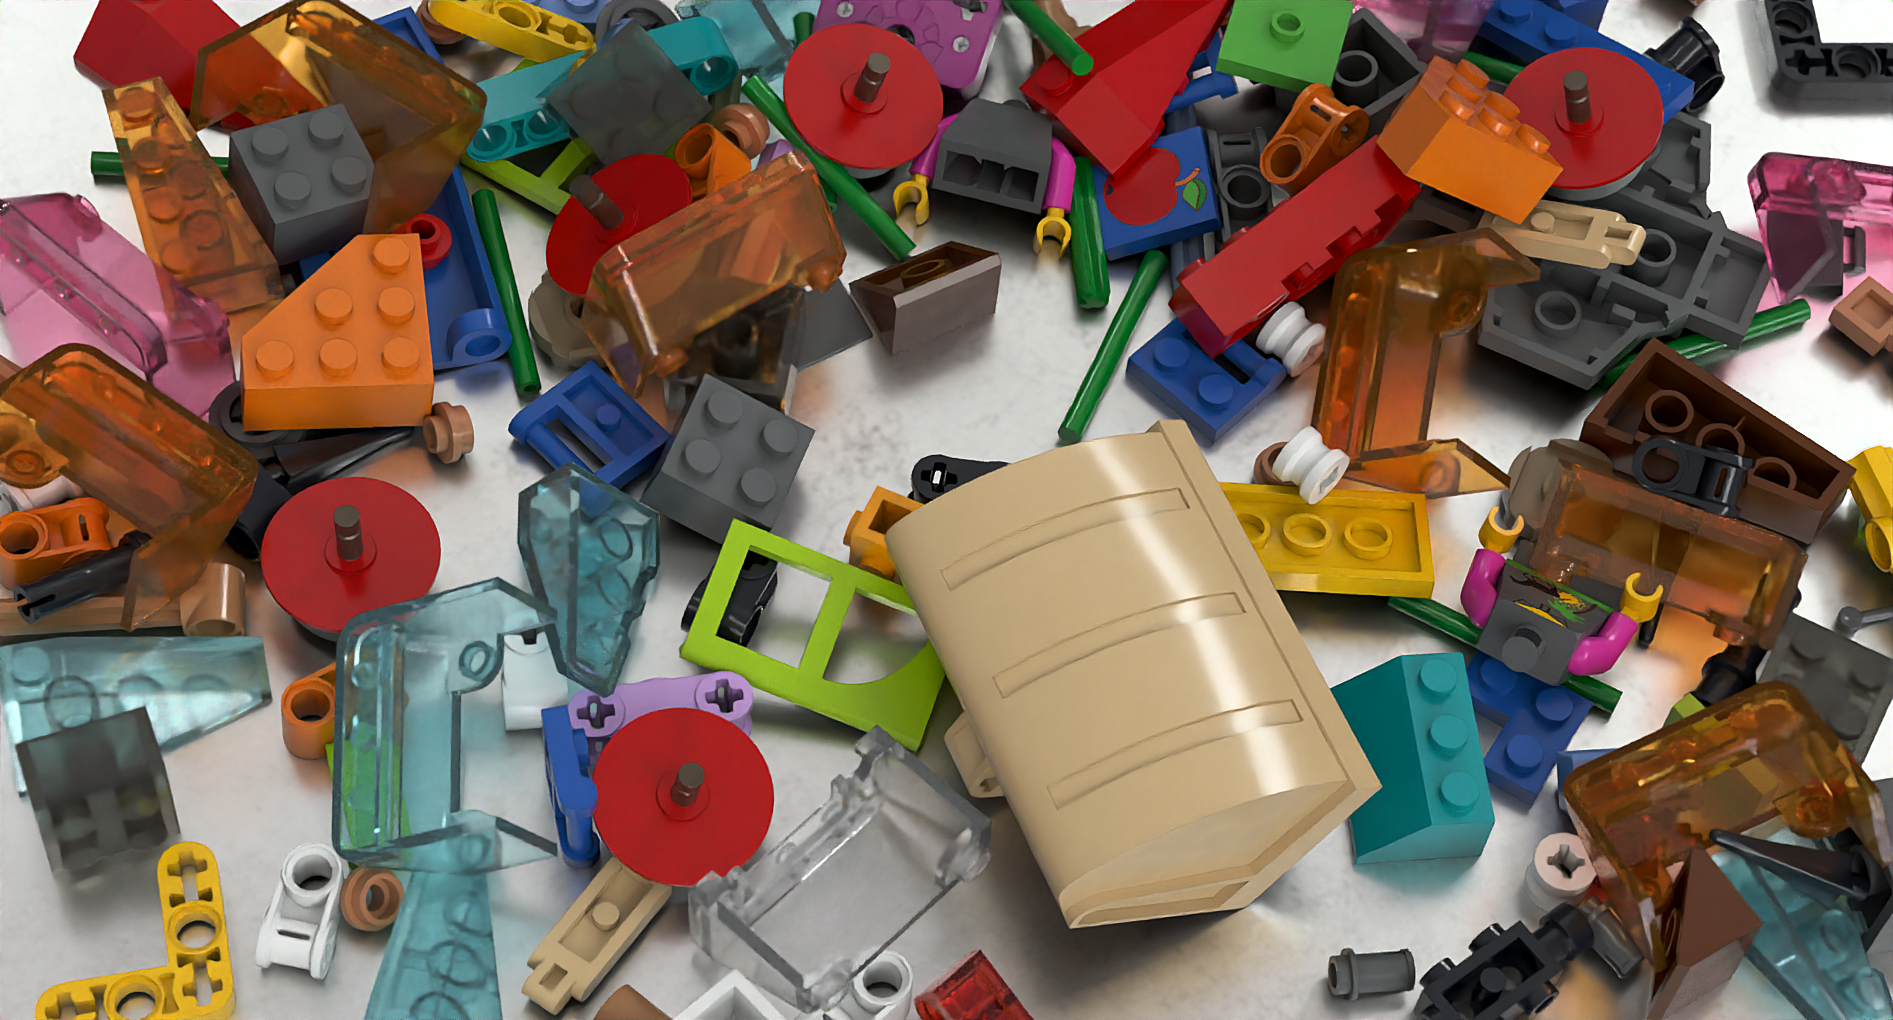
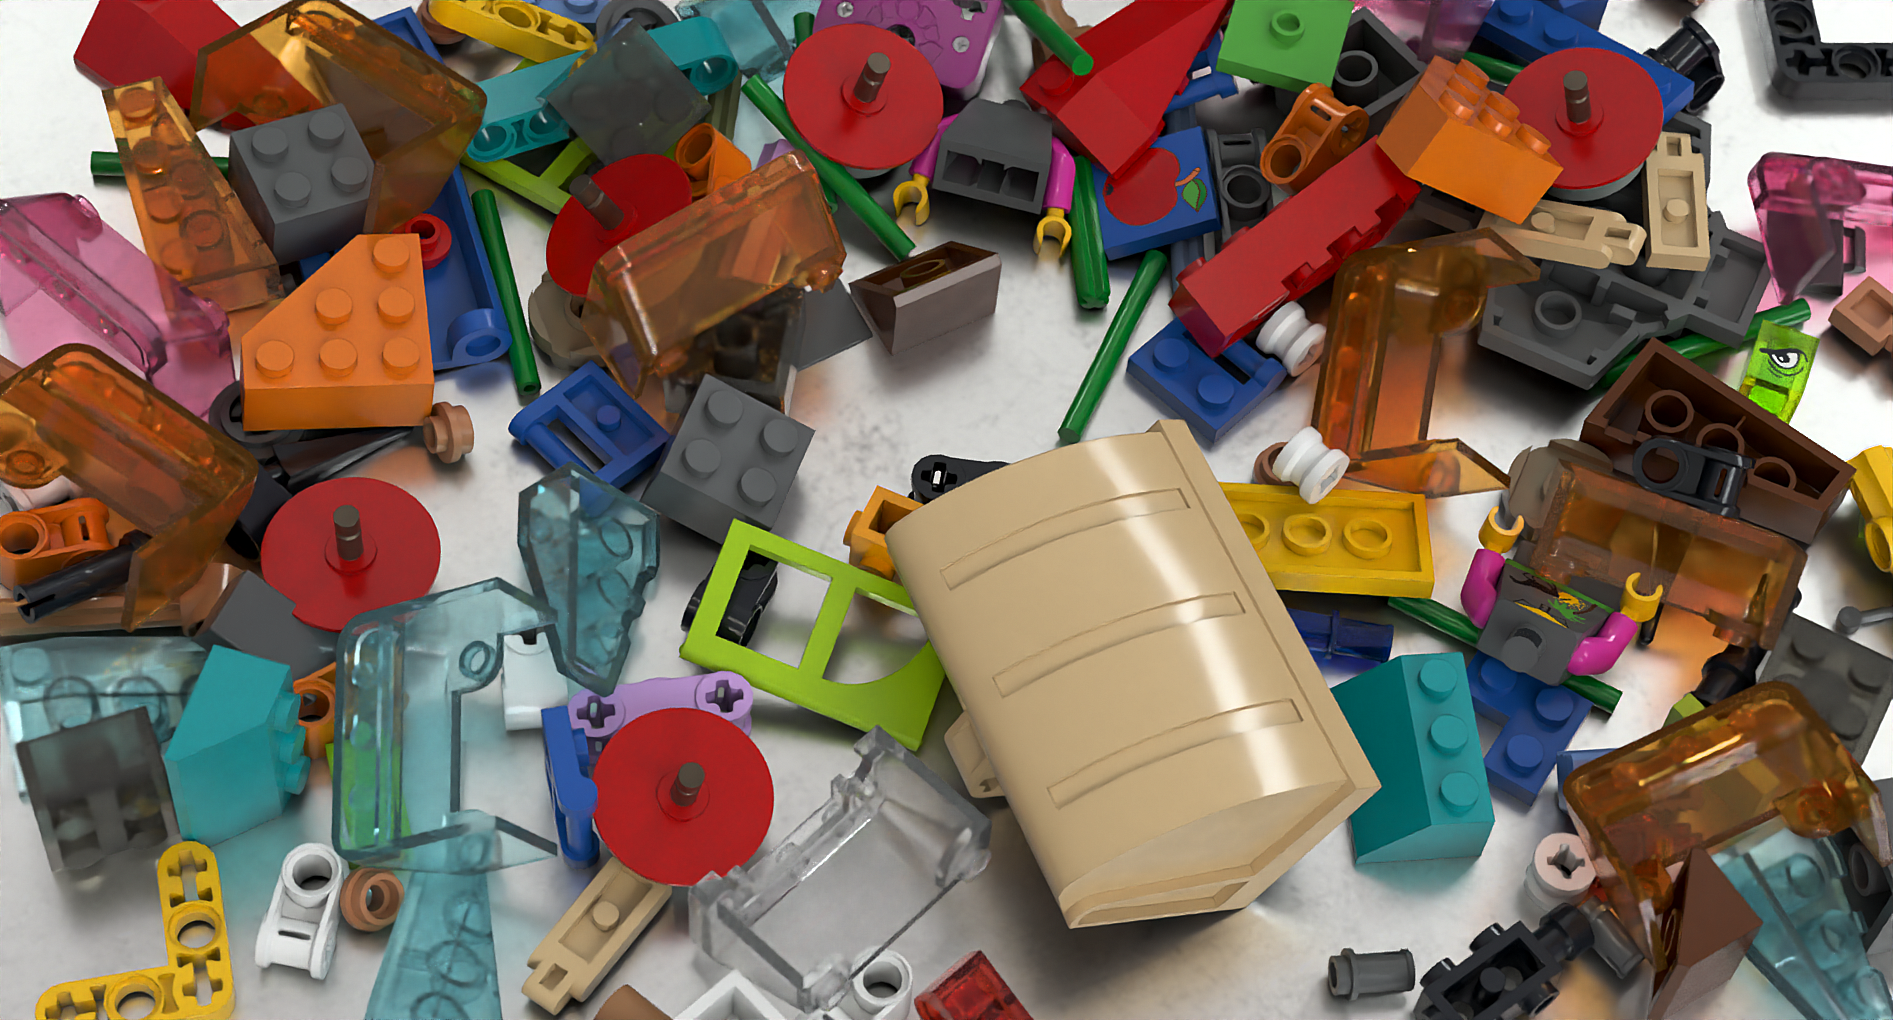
nougat plate [714,102,770,160] -> none
black piece [1709,828,1871,909] -> none
none -> teal slope [163,644,311,848]
none -> dark grey piece [193,570,350,707]
none -> clear blue axle [1286,608,1394,664]
none -> tan hinge [1641,132,1710,272]
none -> clear neon green brick [1736,319,1820,425]

